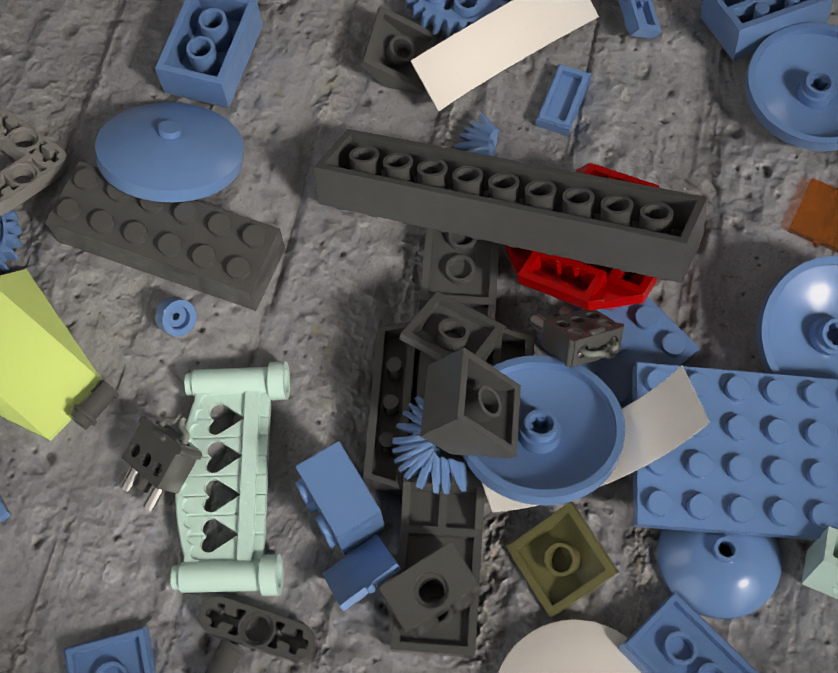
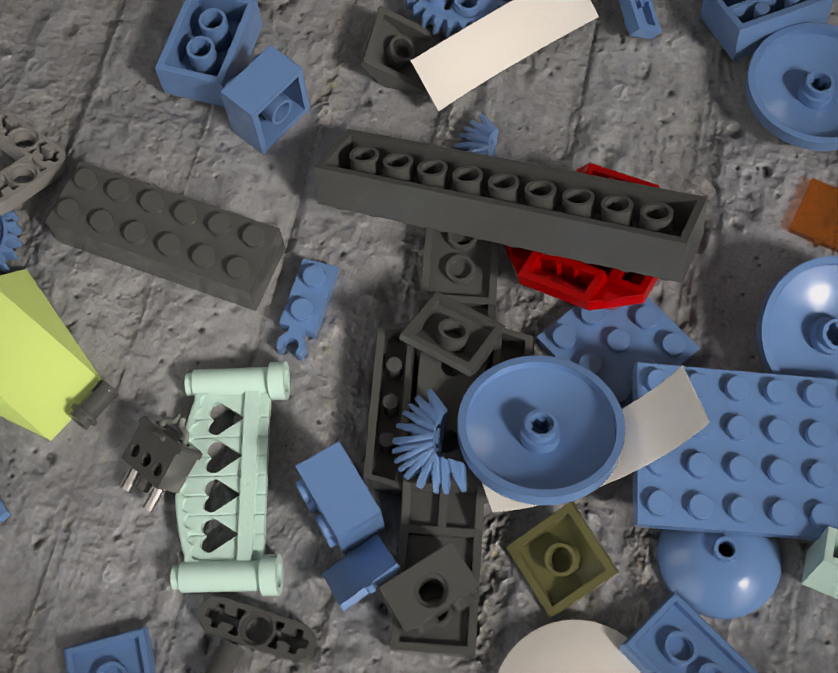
medium blue dish [95,102,244,202] -> none
medium blue tile [155,296,197,337] -> none
dark grey slope [420,347,521,459] -> none
dark grey piece [529,306,624,367] -> none
medium blue tile [535,64,592,136] -> none
none -> medium blue brick [220,45,310,154]
none -> medium blue plate [276,258,339,361]

